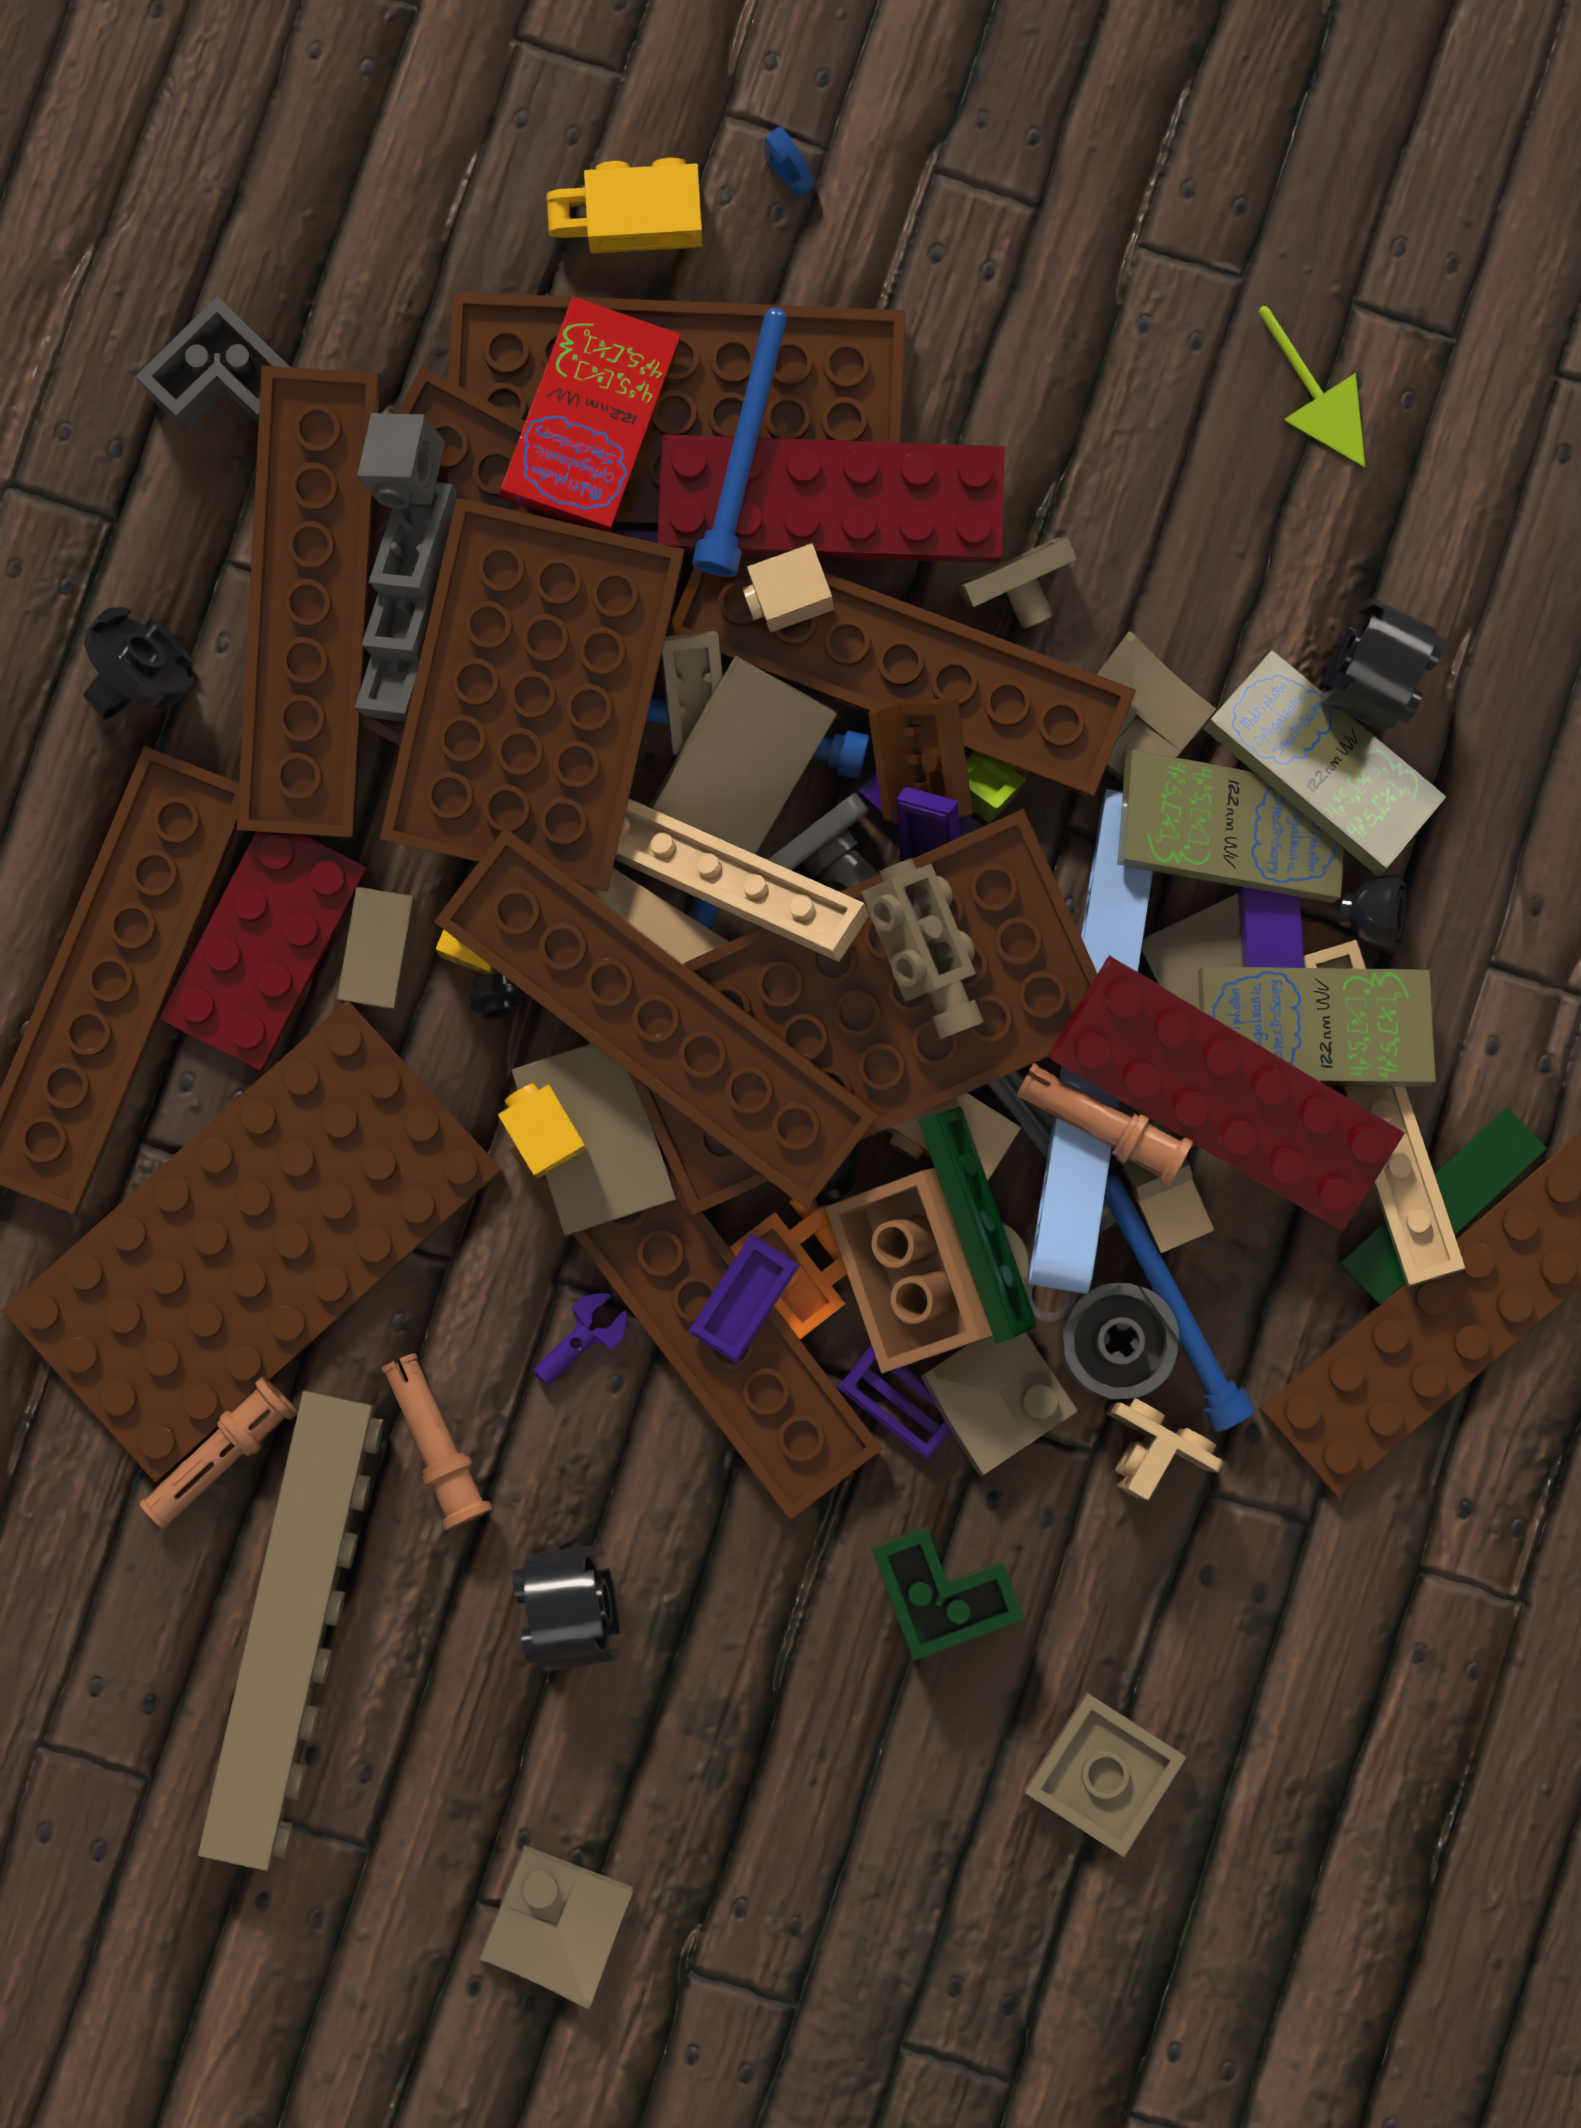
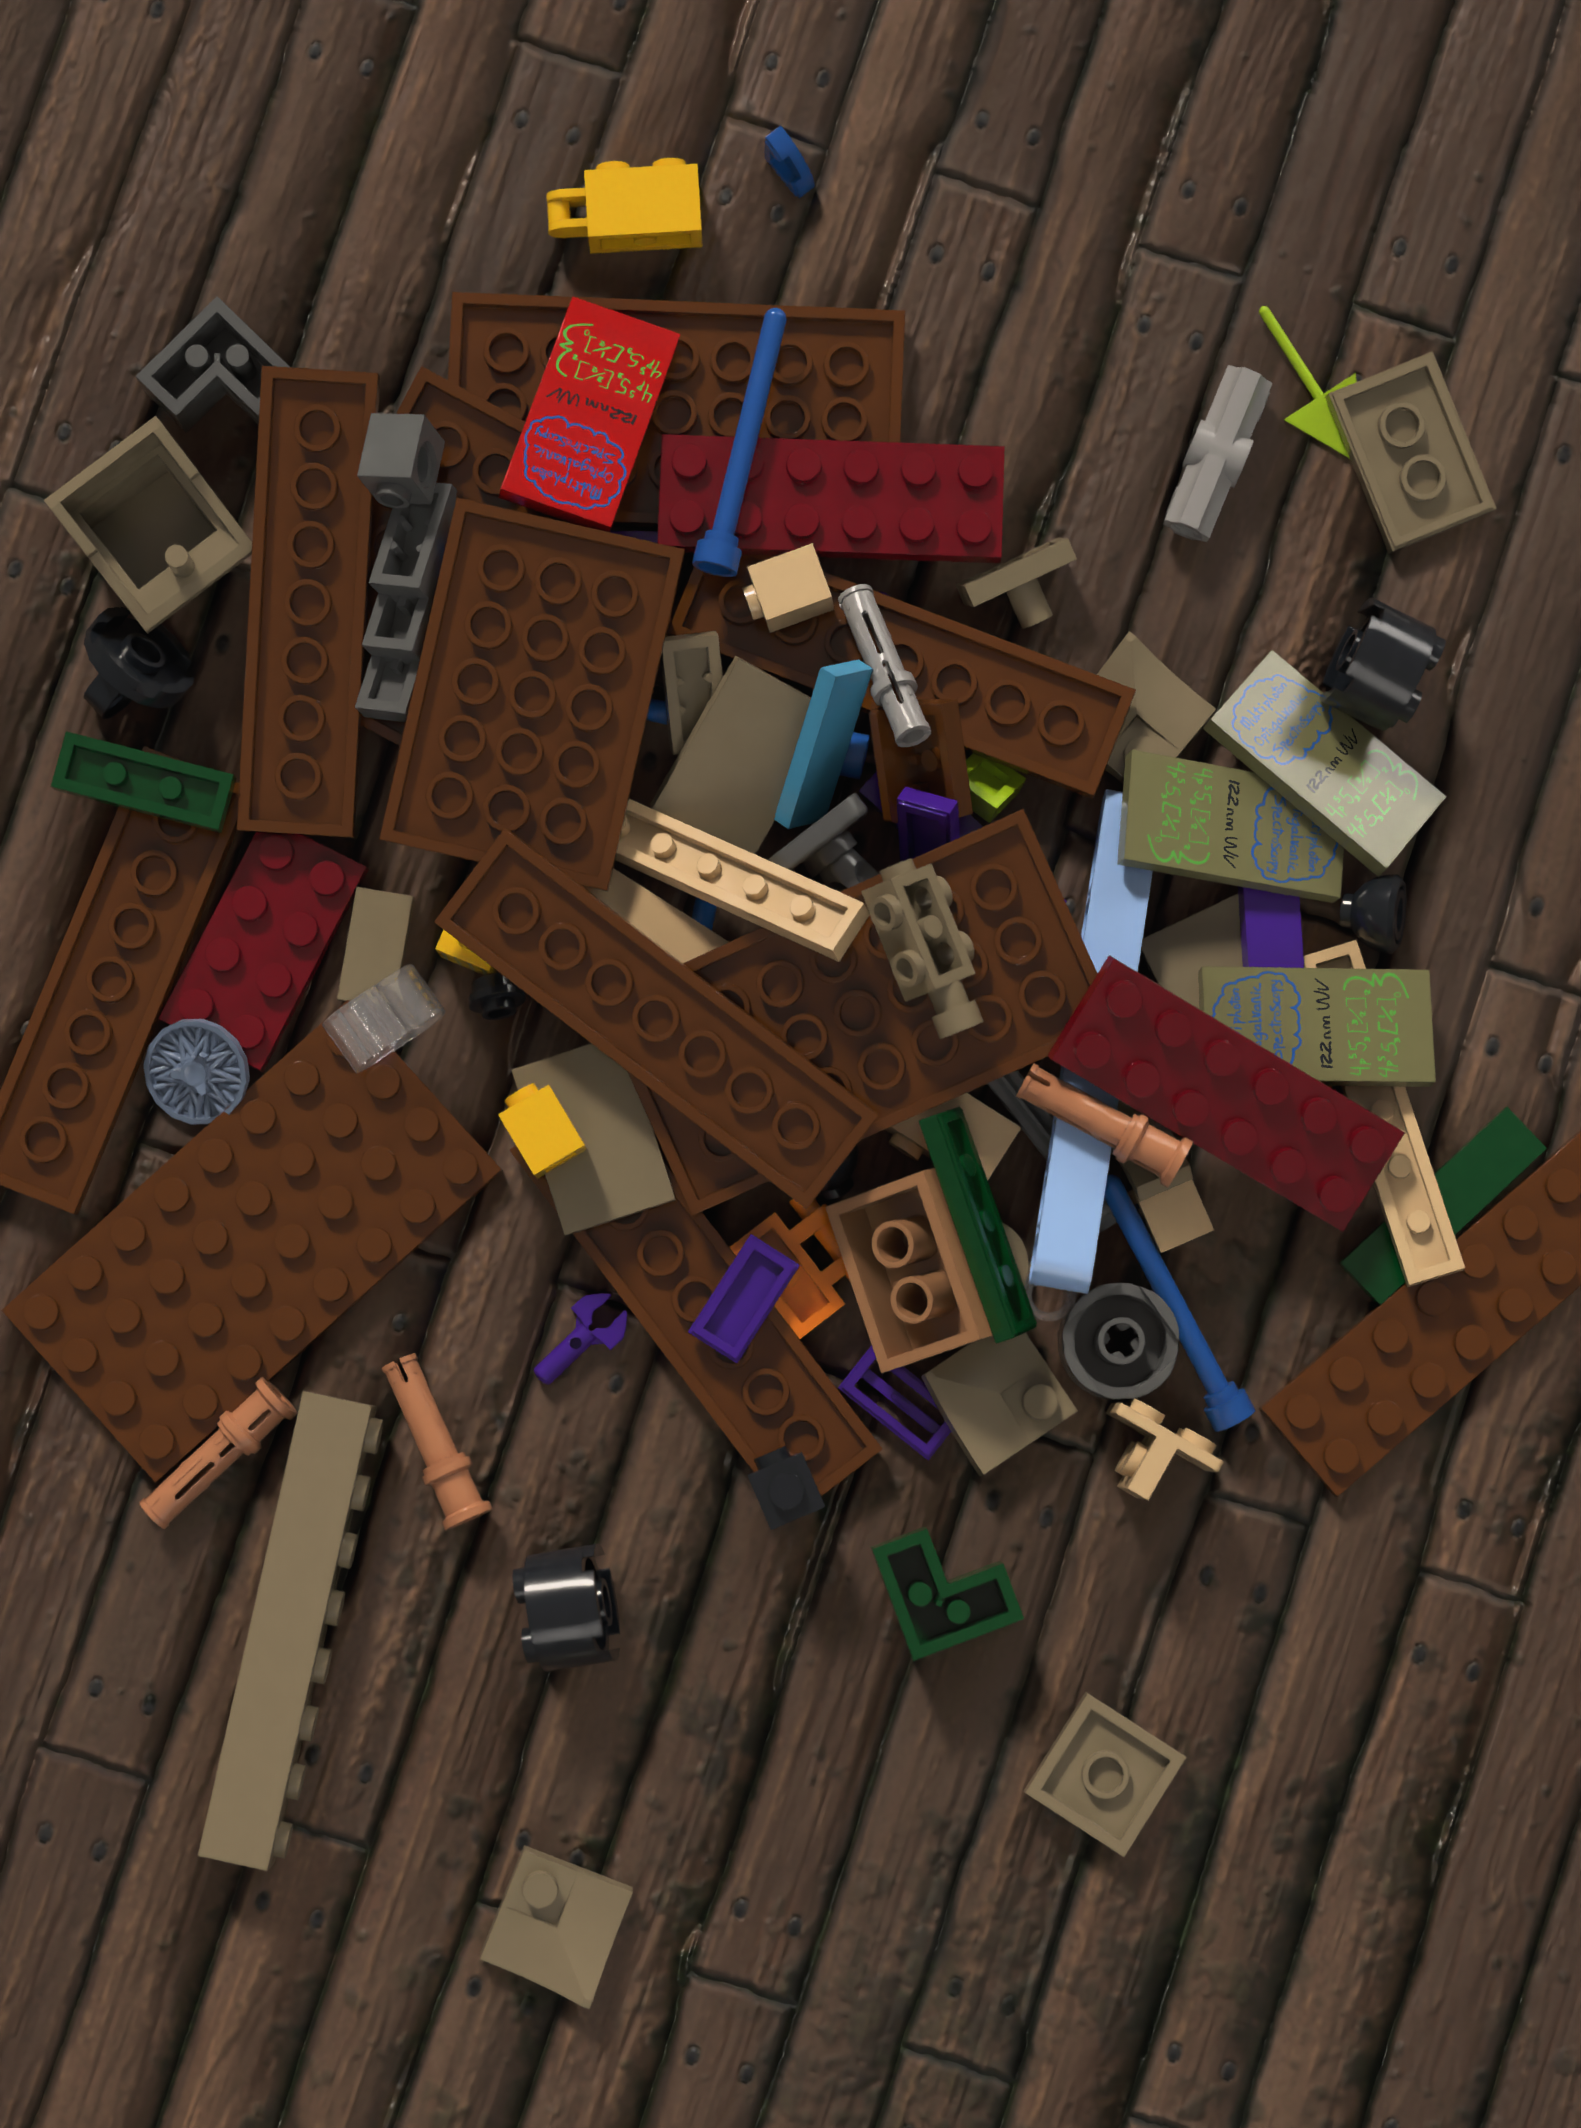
none -> dark tan piece [44,416,252,634]
none -> dark green plate [50,731,237,833]
none -> sand blue wheel [143,1019,250,1125]
none -> clear beam [322,964,446,1073]
none -> black brick [748,1446,825,1530]
none -> dark azure tile [774,659,873,829]
none -> light grey pin [838,584,931,747]
none -> light grey piece [1163,365,1273,542]
none -> dark tan tile [1325,351,1497,554]

